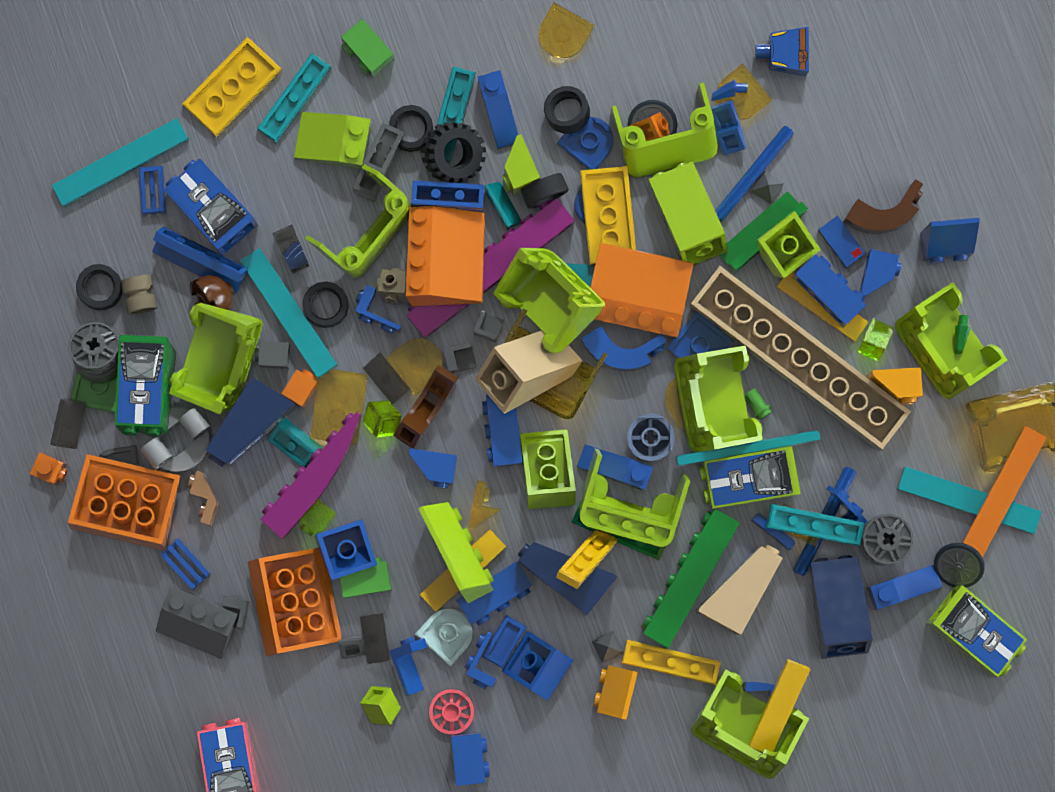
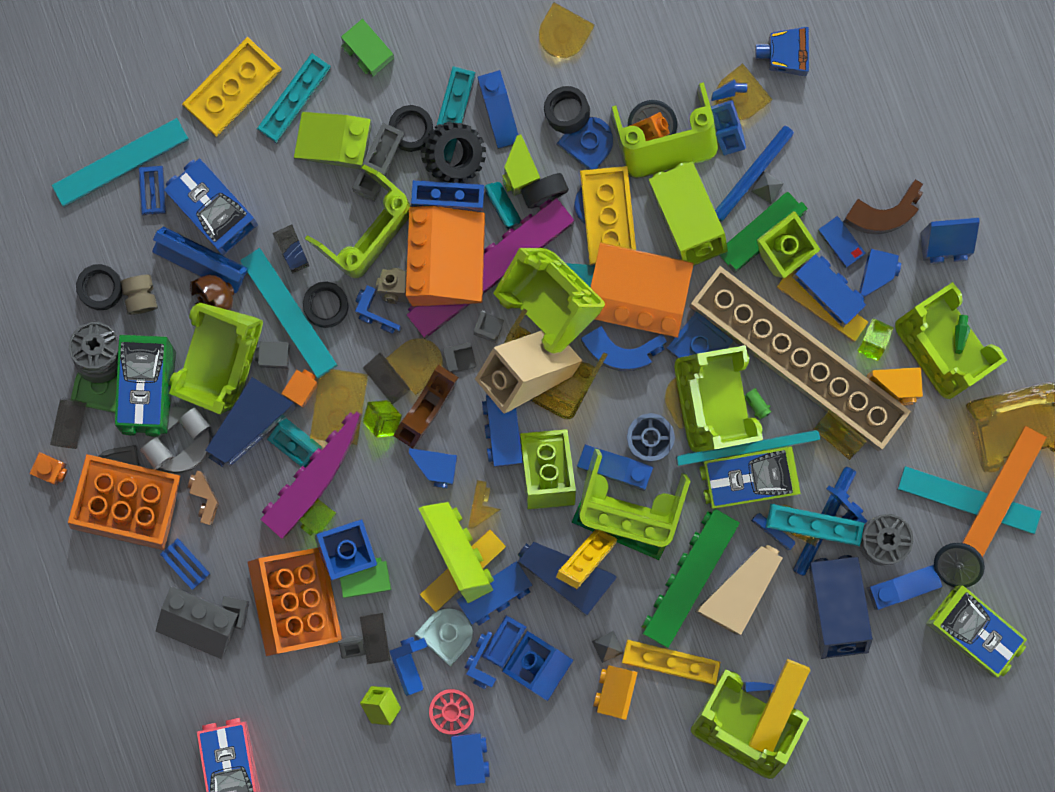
none -> clear yellow panel [813,410,867,460]

